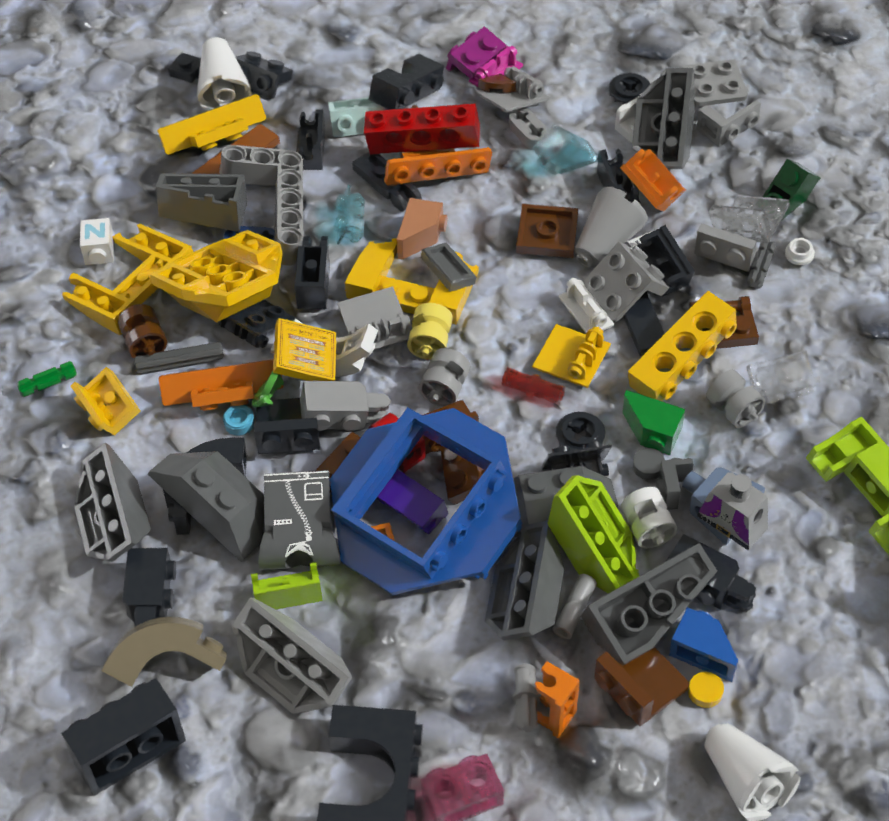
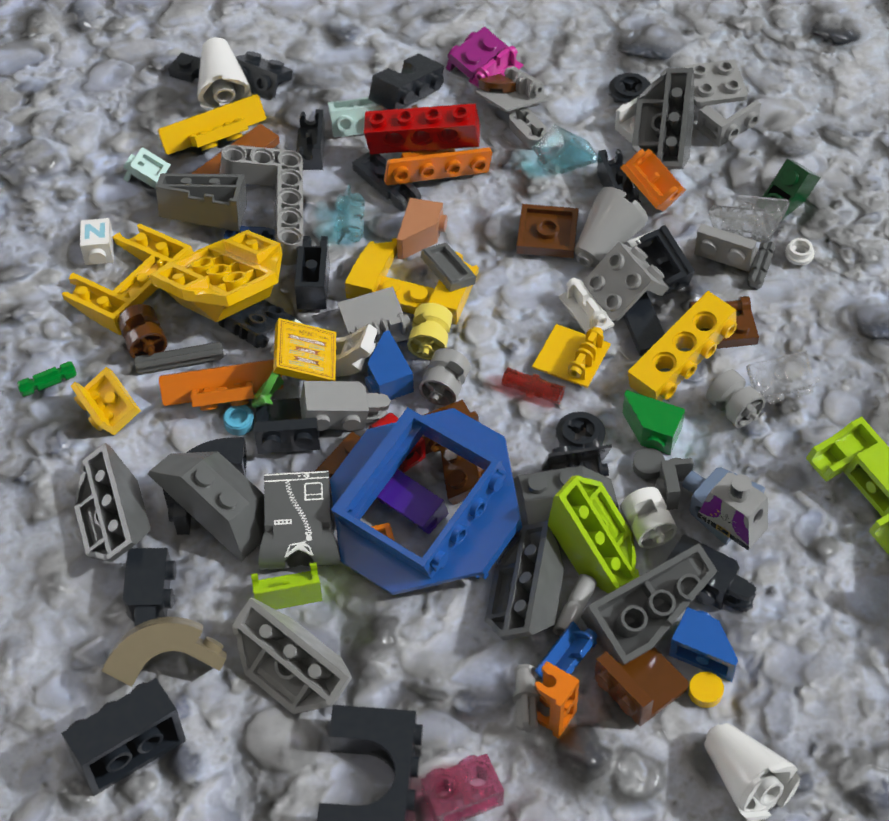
none -> light aqua bracket [123,147,171,189]
none -> blue slope [365,330,414,400]
none -> blue hinge [534,621,598,681]

